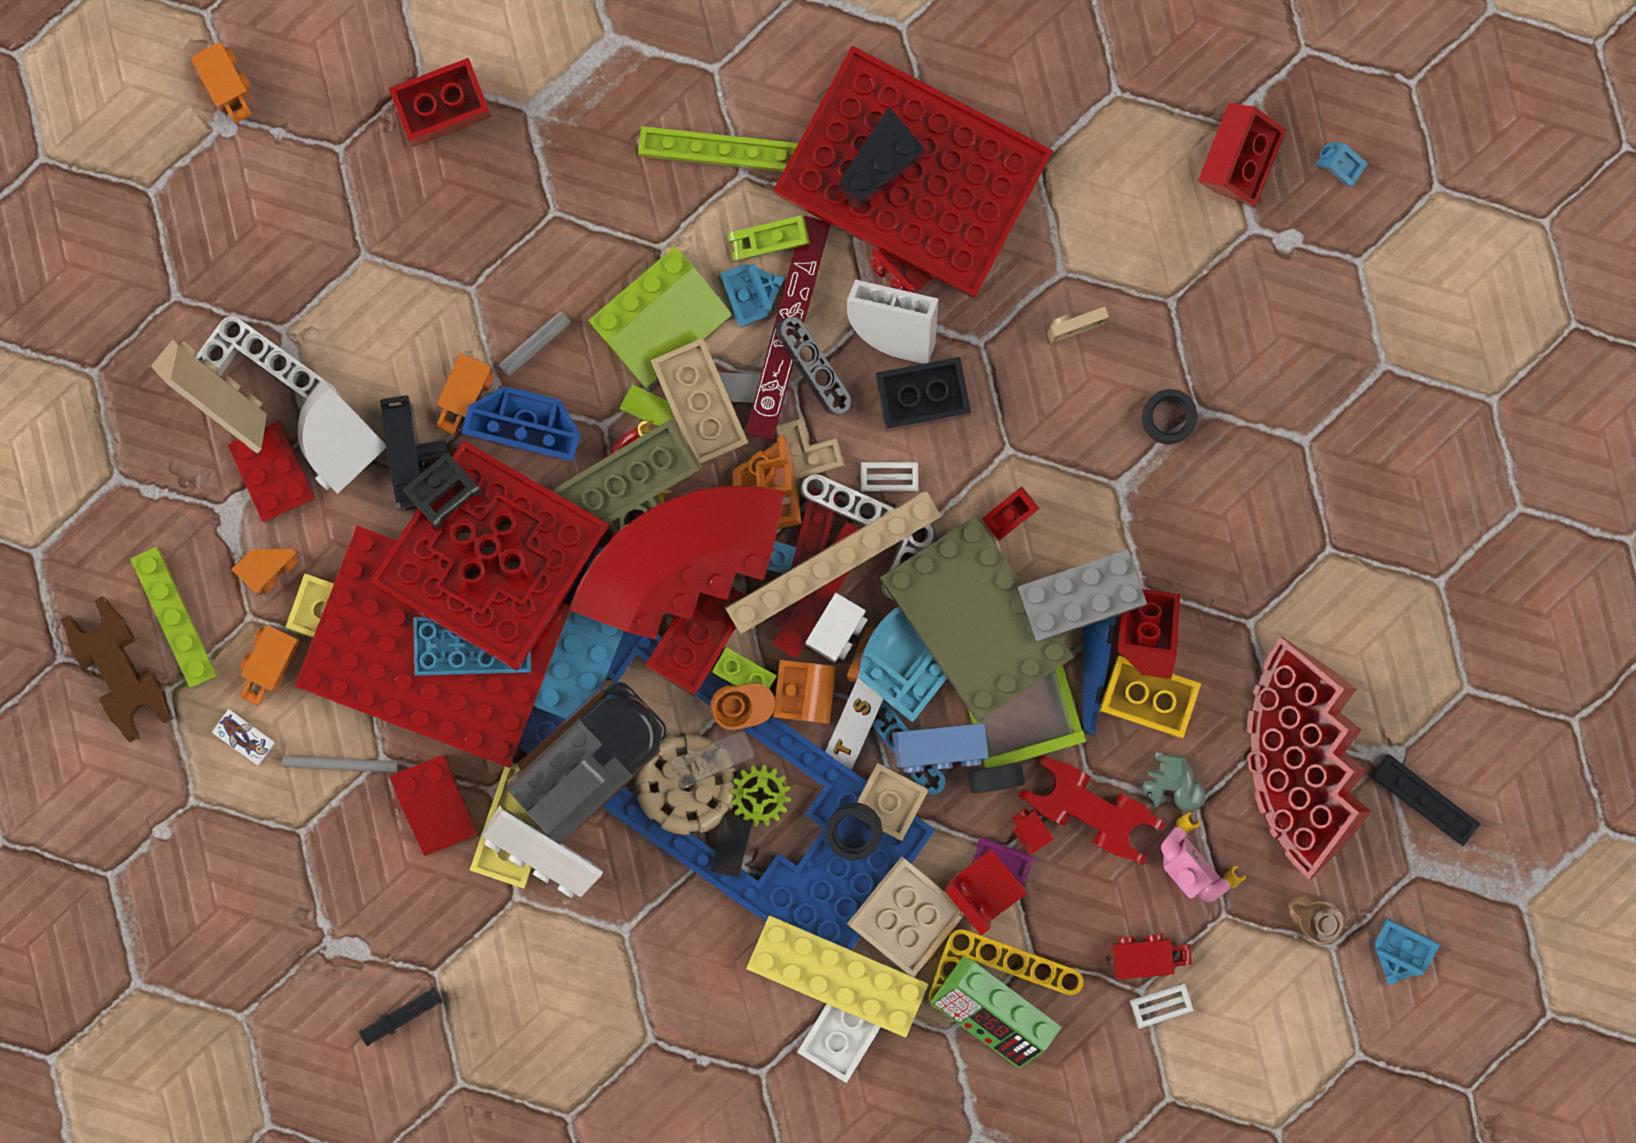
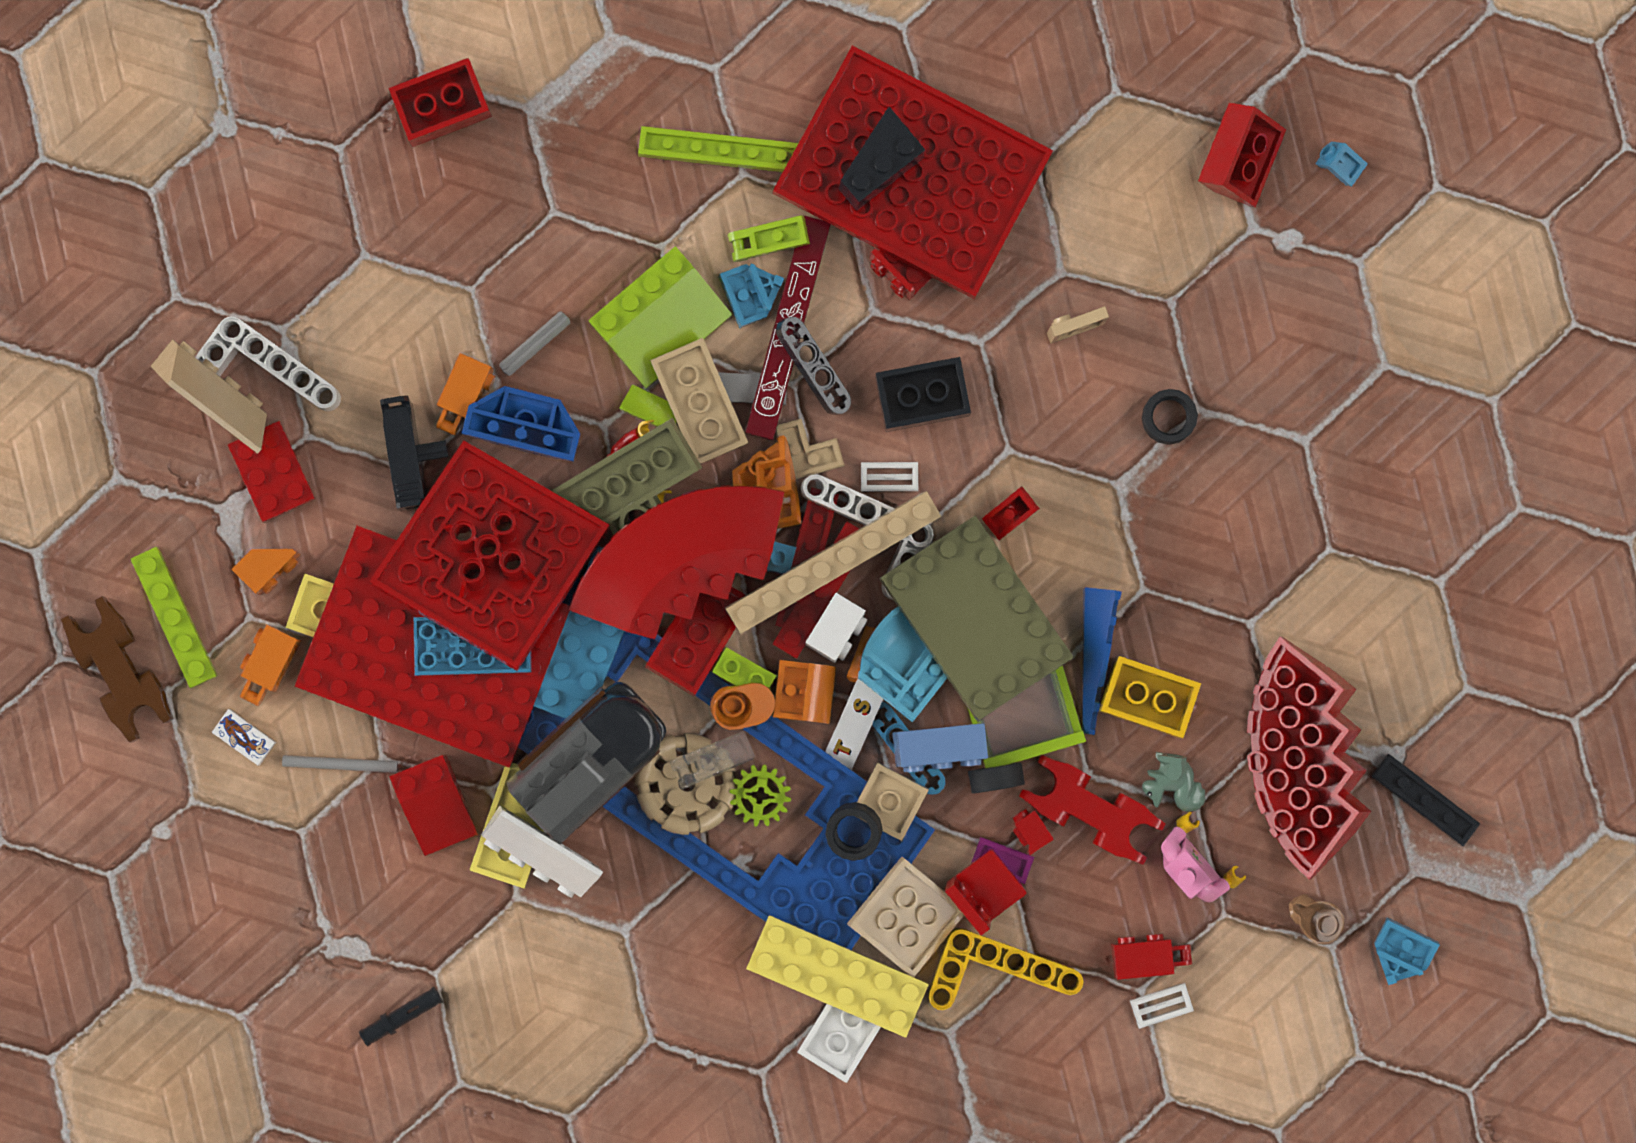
orange brick [190,42,253,124] -> none
white brick [297,381,386,494] -> none
pearl dark grey plate [403,453,481,529] -> none
black slope [711,815,753,878] -> none
white brick [847,280,939,364] -> none
bright green slope [930,956,1062,1068] -> none
light grey plate [1018,549,1147,642] -> none
red slope [1118,589,1181,679] -> none

